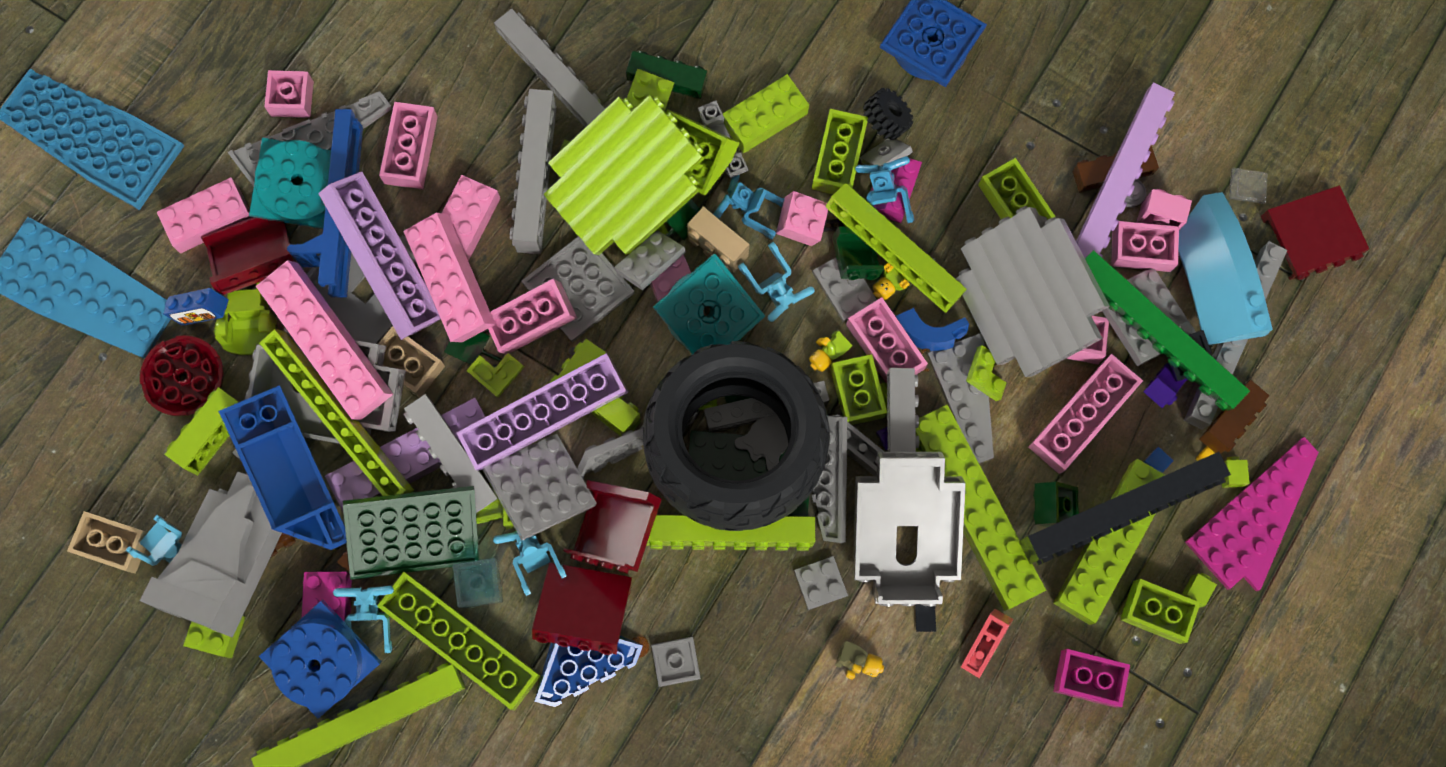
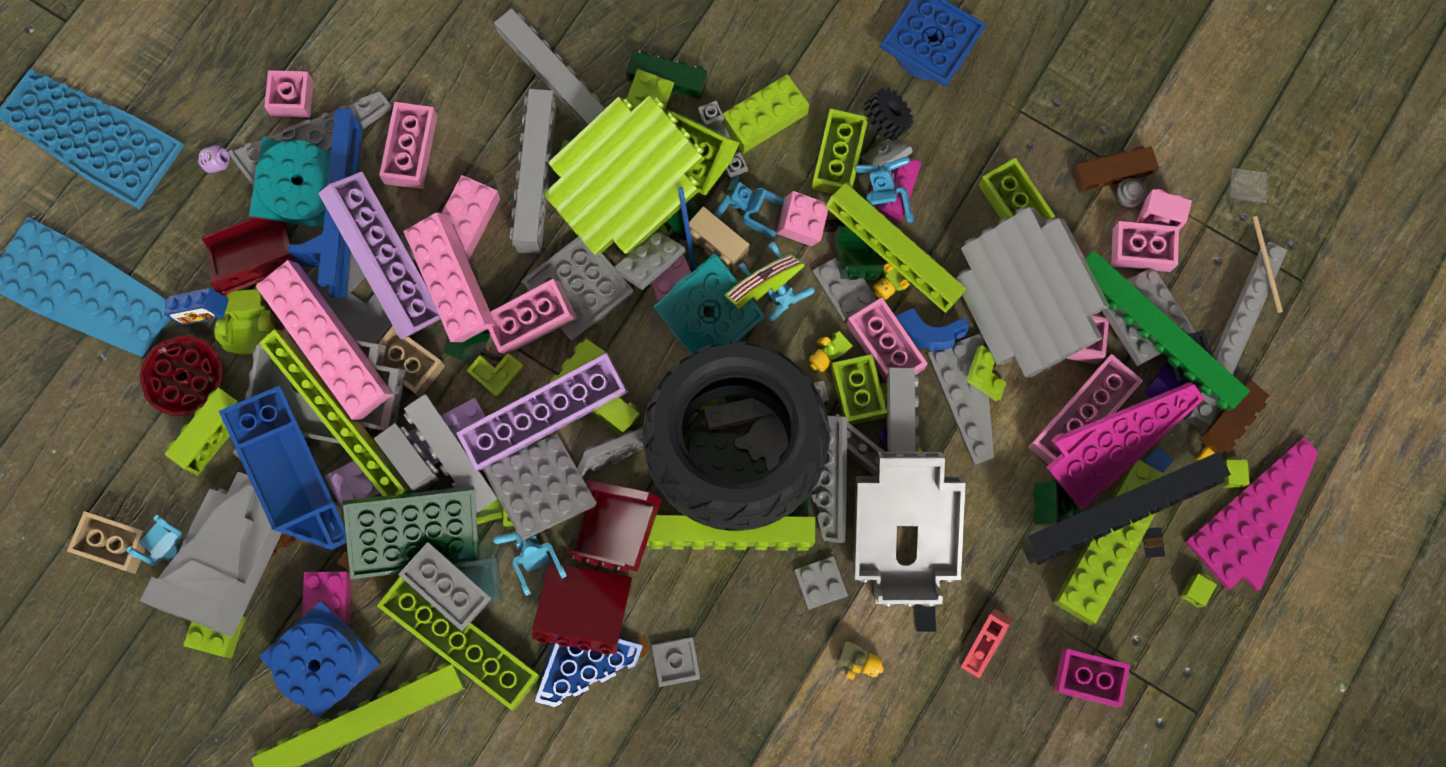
bright pink brick [157,178,252,254] -> none
medium azure piece [333,586,394,653] -> none
lime brick [915,405,1047,611] -> none
lavender brick [1076,82,1175,258] -> none
lime brick [1120,579,1200,644] -> none
medium azure slope [1178,192,1273,345] -> none
dark red panel [1261,185,1369,280] -> none
none -> lavender head [198,145,230,173]
none -> light grey piece [374,423,439,492]
none -> light grey plate [398,542,492,631]
none -> blue axle [678,187,696,272]
none -> slope [724,254,804,310]
none -> dark pink wing [1046,382,1204,511]
none -> black piece [1143,528,1165,558]
none -> tan axle [1253,216,1283,313]

